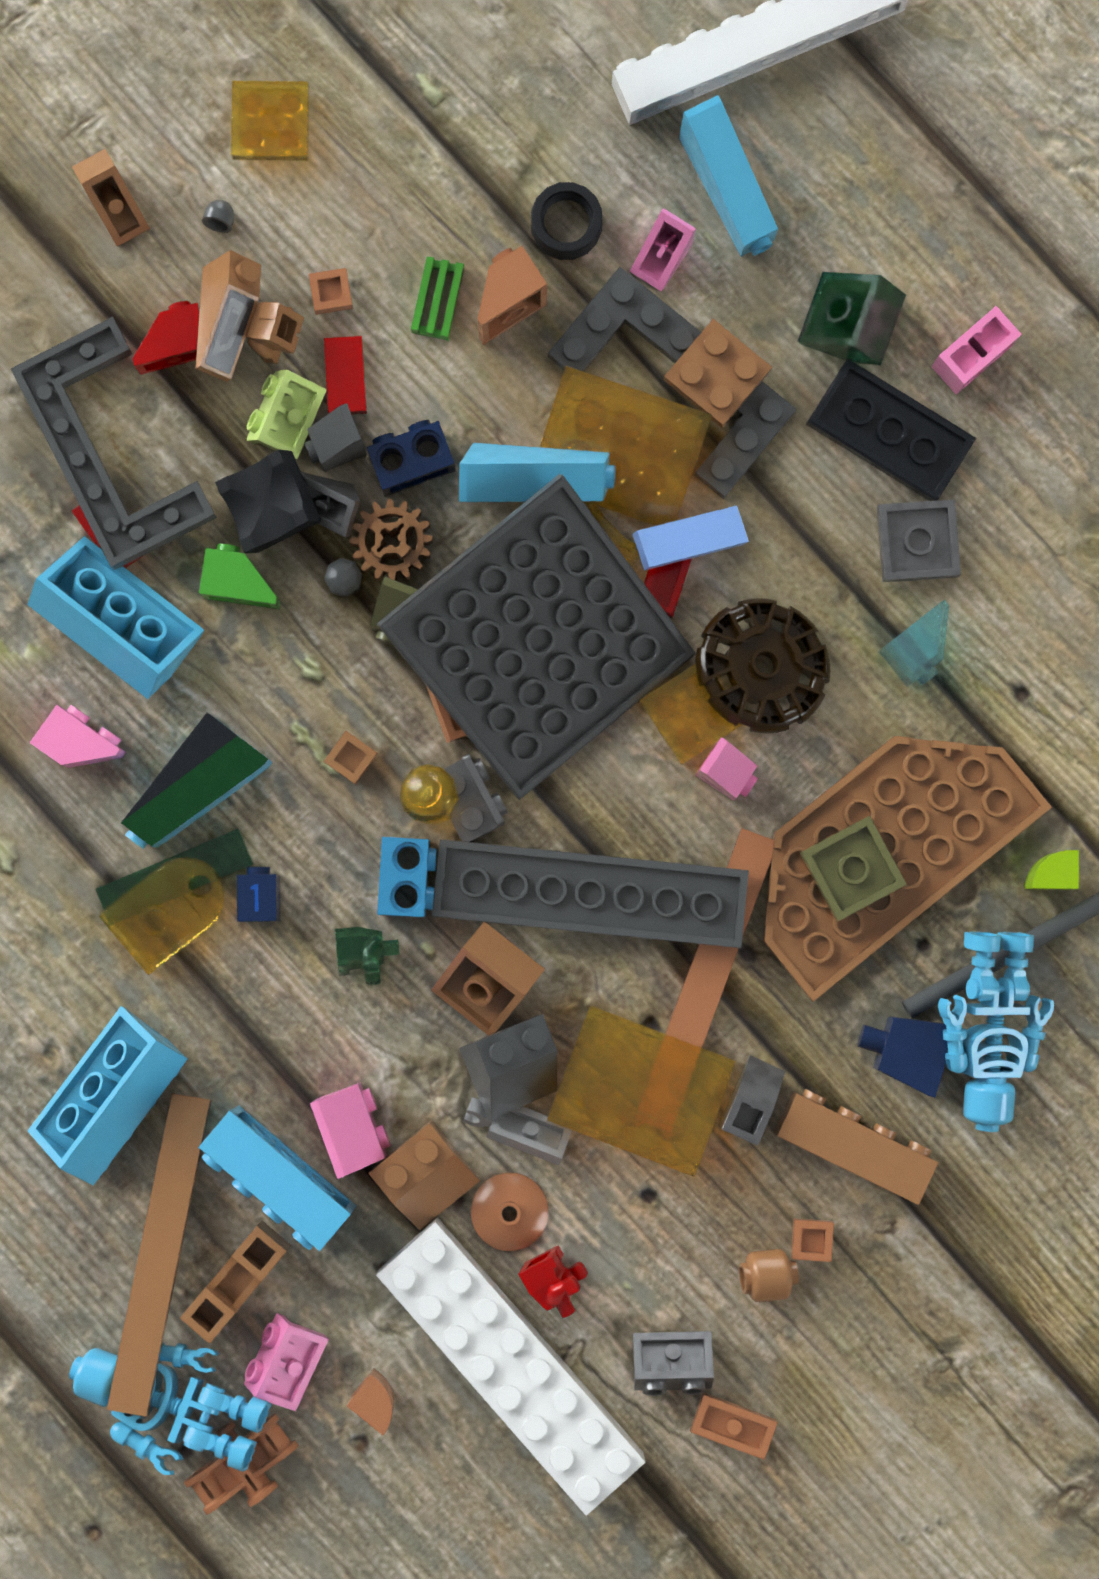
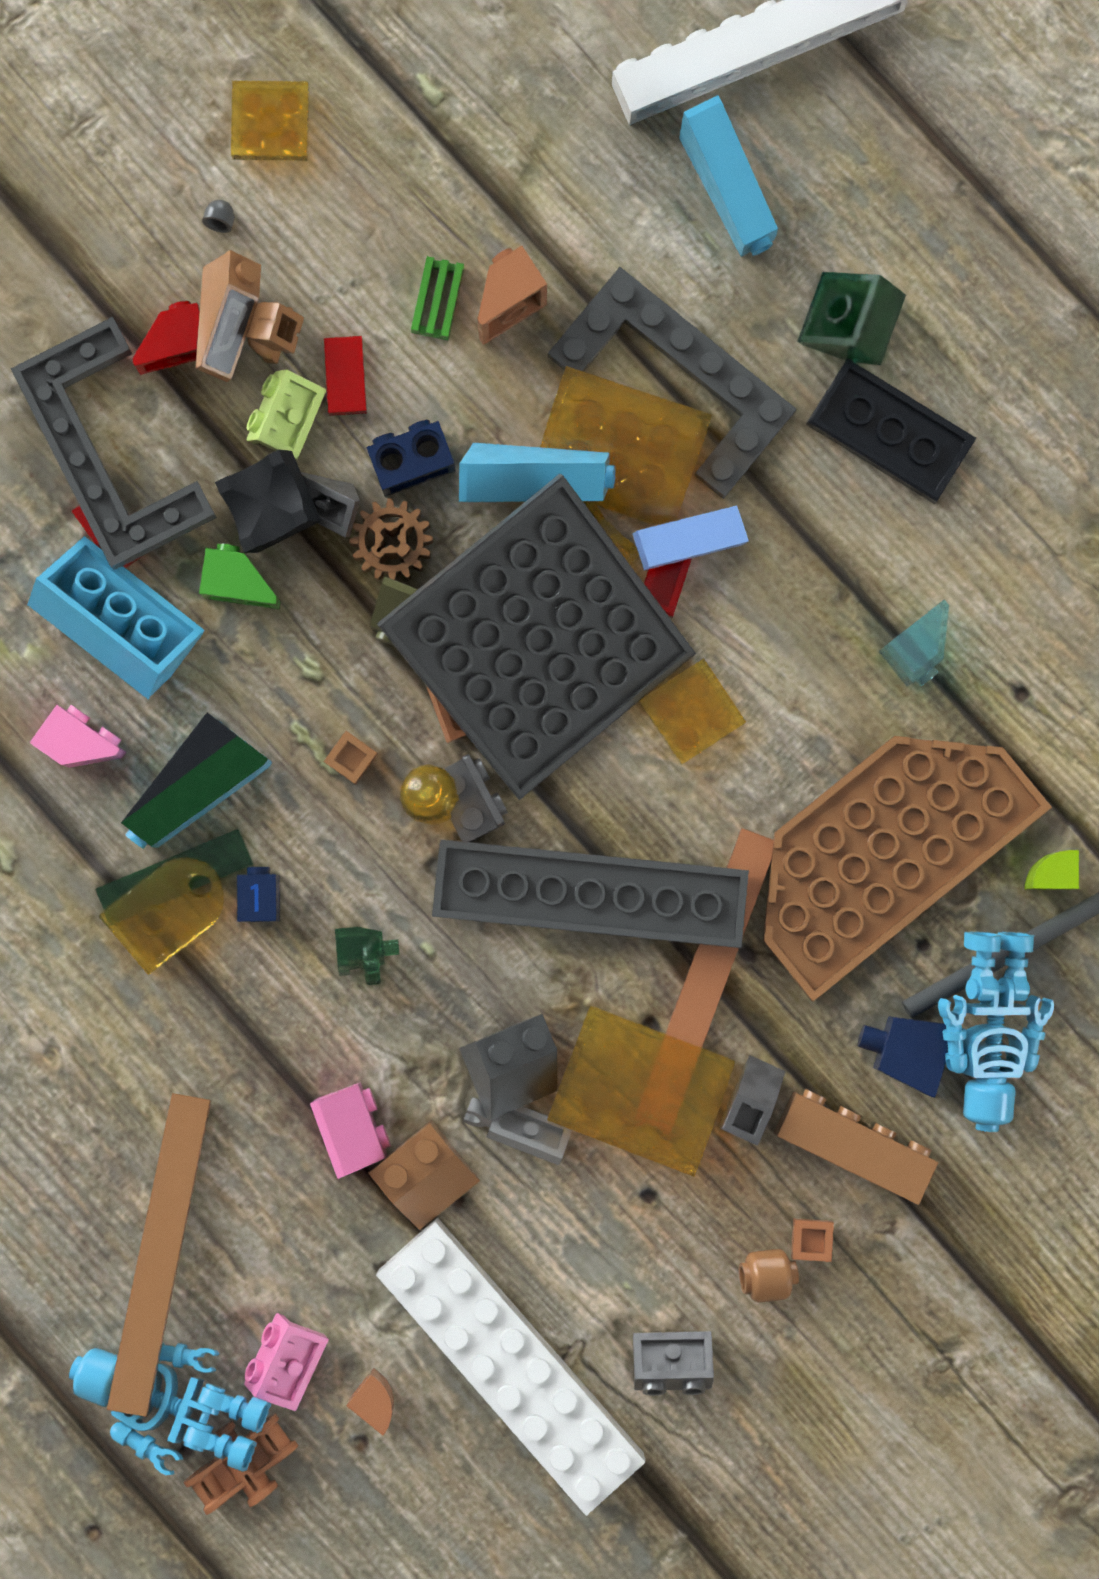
medium azure slope [28,1006,187,1186] -> none
medium nougat slope [72,149,150,247] -> none
medium nougat arch [180,1221,292,1344] -> none
medium azure brick [198,1105,357,1251] -> none
dark grey slope [305,403,367,472] -> none
nougat plate [309,268,353,315] -> none
dark grey tile [324,558,363,598] -> none
dark azure brick [377,837,437,918] -> none
medium nougat slope [431,921,545,1035] -> none
nougat dish [471,1173,548,1251] -> none
red piece [518,1245,588,1318] -> none
black tyre [531,182,602,260] -> none
bright pink slope [629,208,696,291] -> none
medium nougat plate [663,319,772,428] -> none
nougat plate [690,1393,778,1460] -> none
dark brown plate [695,598,831,734] -> none
bright pink slope [695,737,758,801] -> none
olive plate [800,816,907,922] -> none
flat silver plate [877,499,961,583] -> none
bright pink brick [931,306,1022,395] -> none

